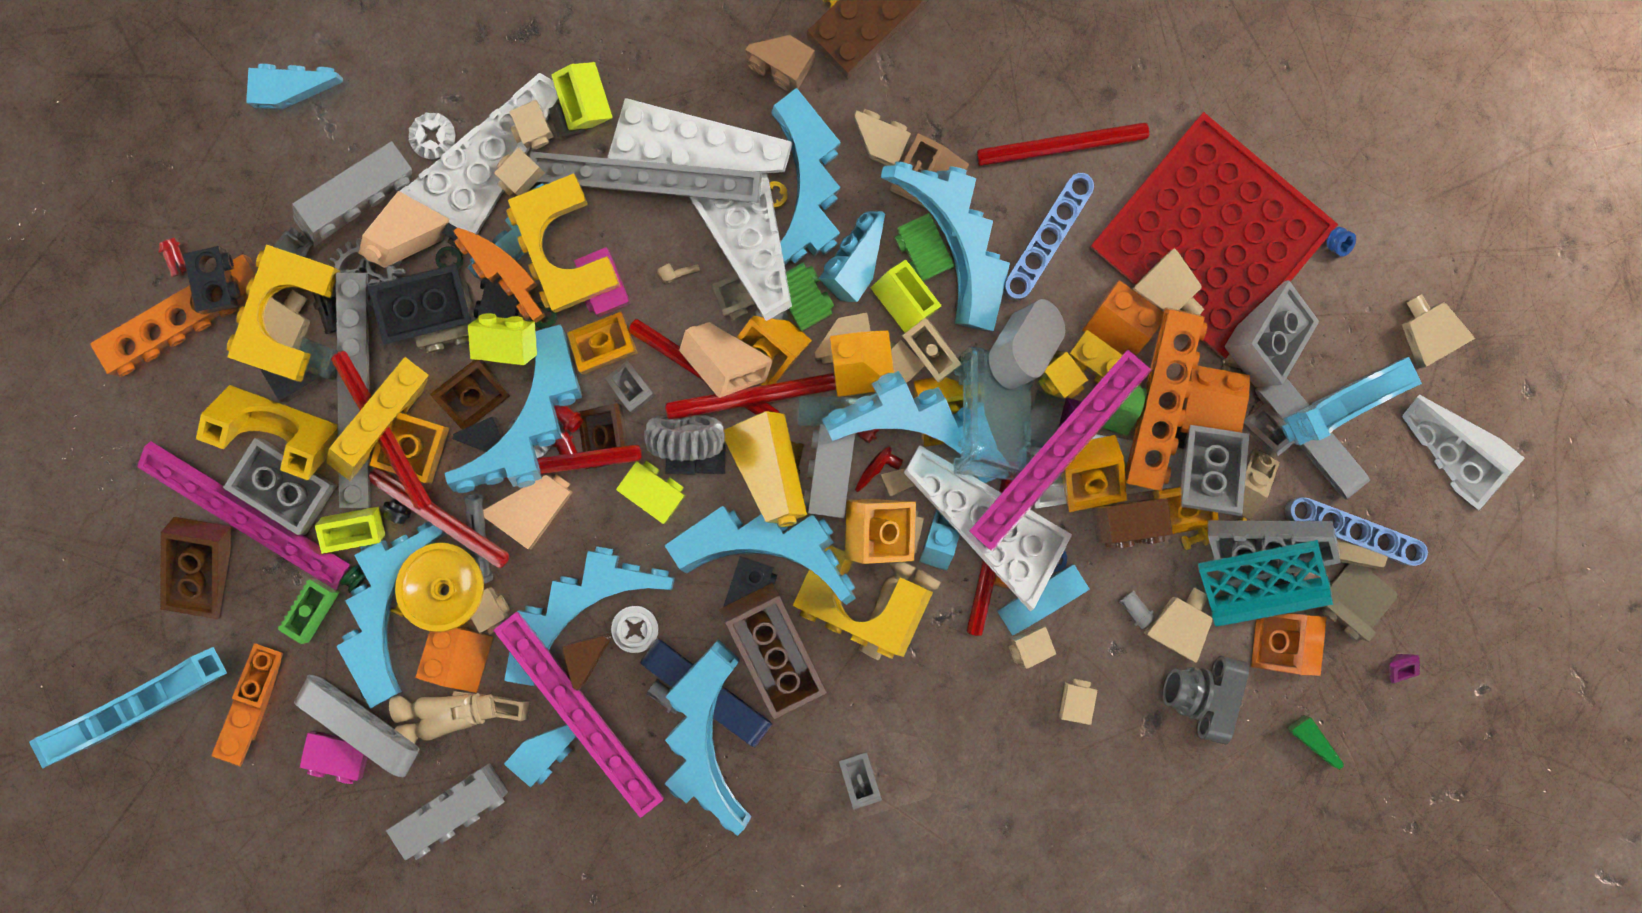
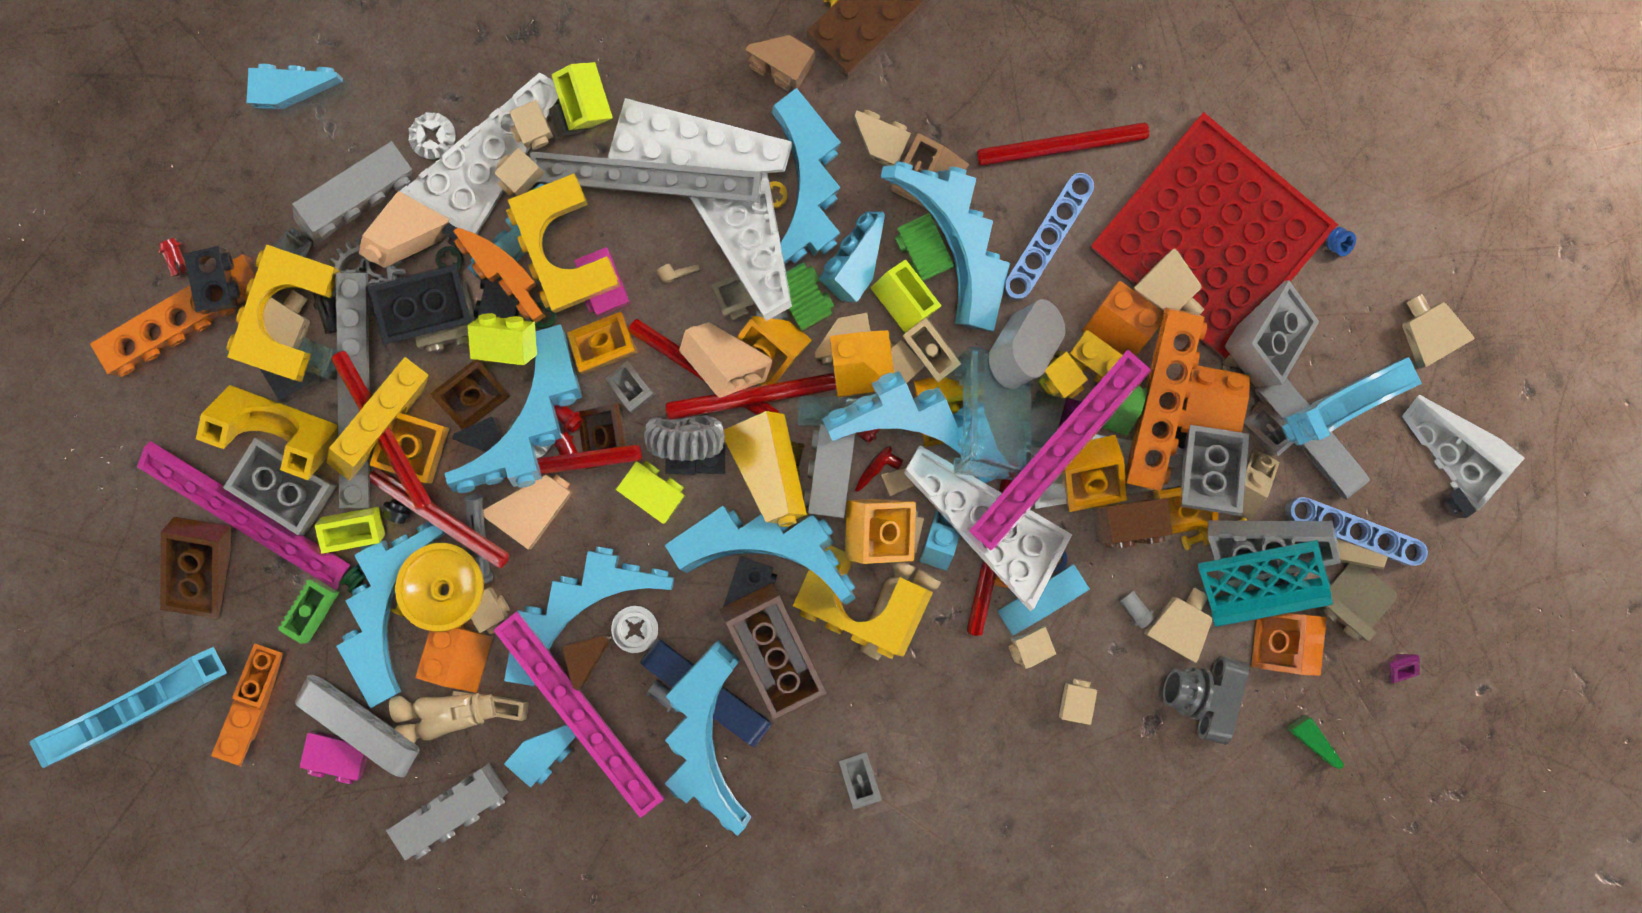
none -> black plate [1442,487,1476,518]

